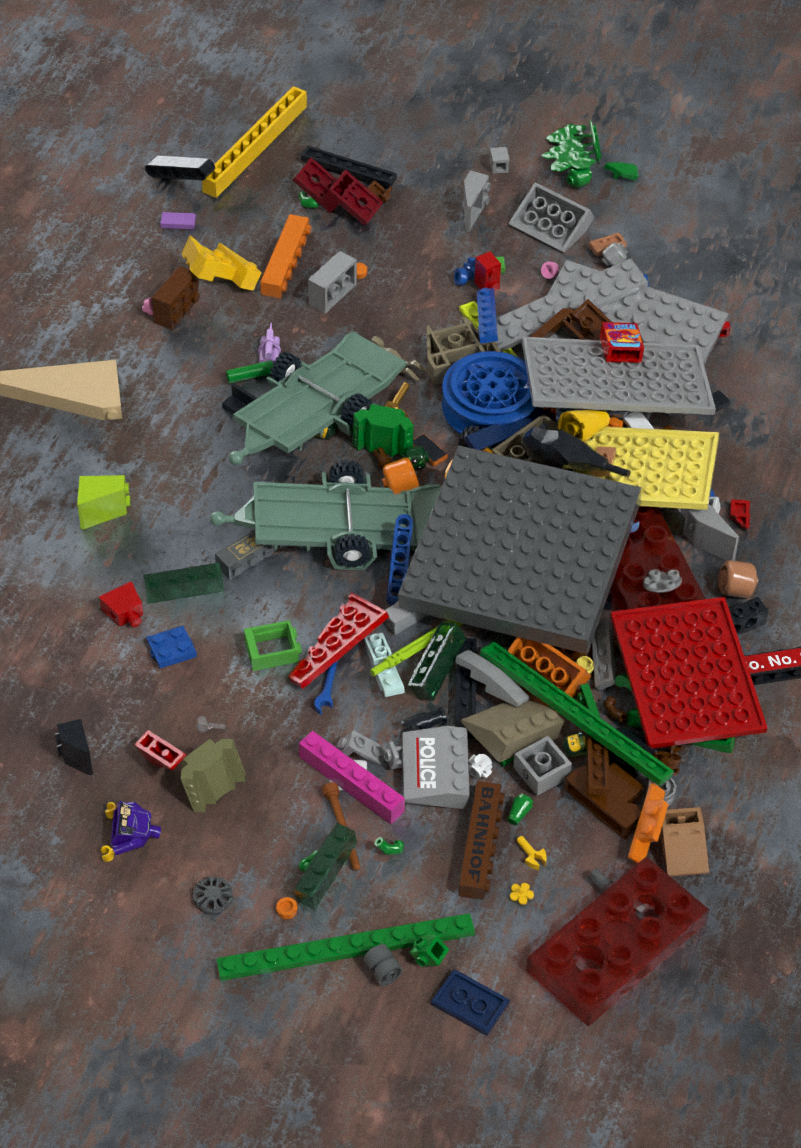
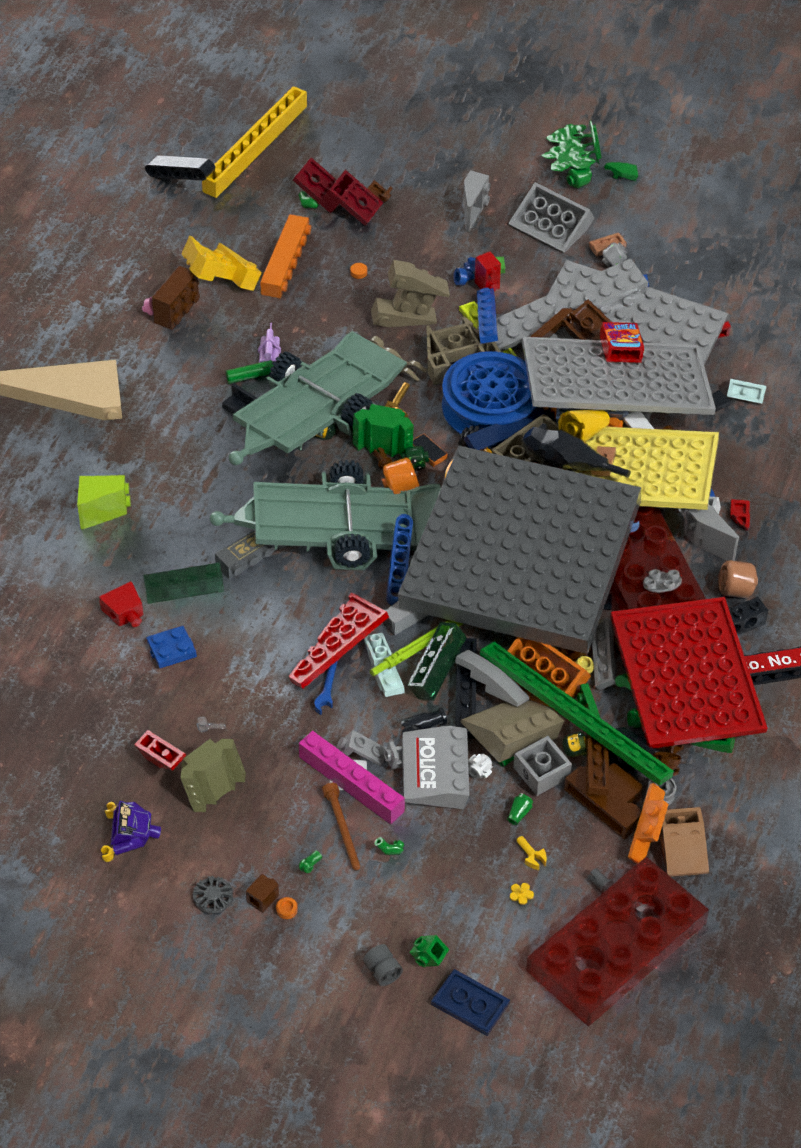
black slope [54,719,93,775] -> none
medium lavender tile [161,212,196,229] -> none
green plate [216,913,475,981] -> none
bright green window [244,620,302,671] -> none
clear green brick [294,823,357,910] -> none
black plate [301,145,397,188] -> none
light grey brick [308,251,357,314] -> none
reddish brown brick [459,781,505,900] -> none
light grey brick [490,147,510,174] -> none
bright pink tile [541,261,559,279] -> none
reddish brown arm [603,696,627,722] -> none
none -> reddish brown brick [246,874,279,913]
none -> dark tan wedge [371,260,450,327]
none -> light aqua panel [727,379,767,403]

